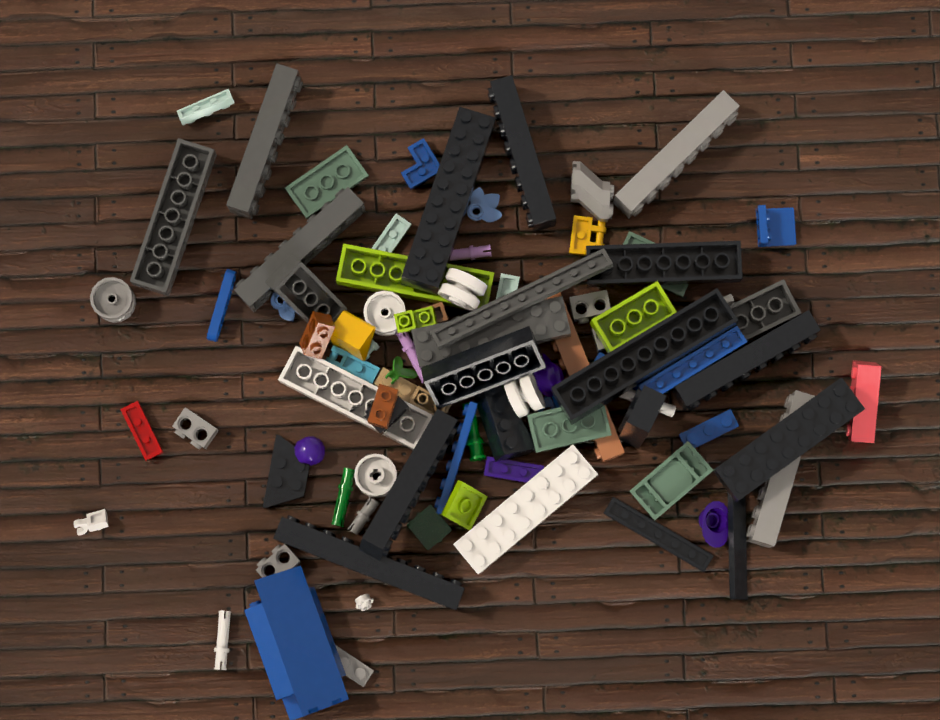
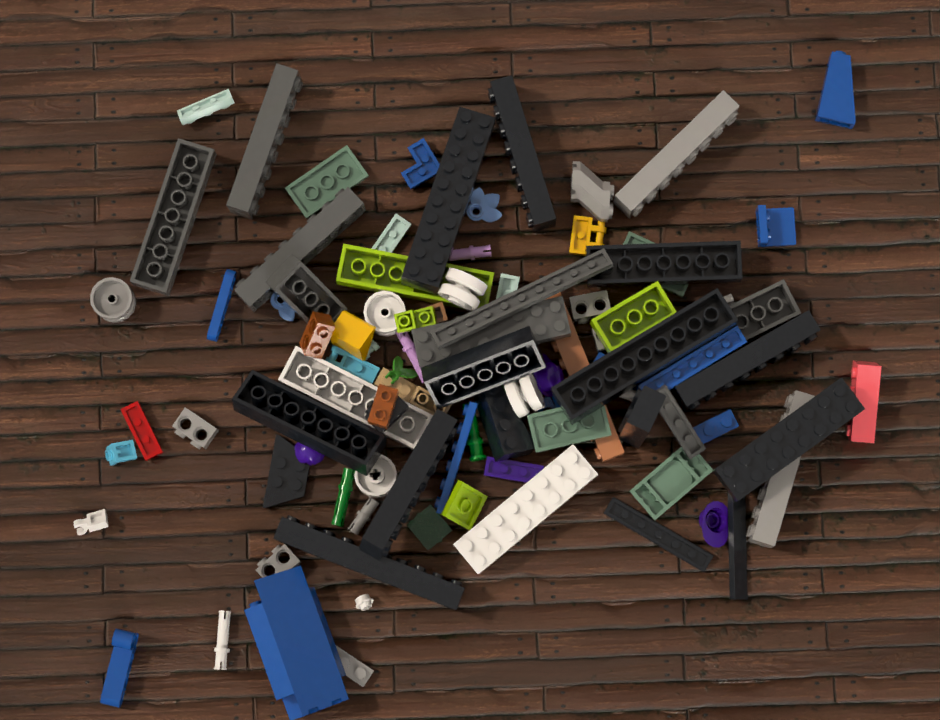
none -> blue beam [100,628,139,708]
none -> medium azure bracket [105,440,137,466]
none -> black brick [232,370,386,476]
none -> dark grey tile [656,384,706,459]
none -> blue slope [815,51,856,129]

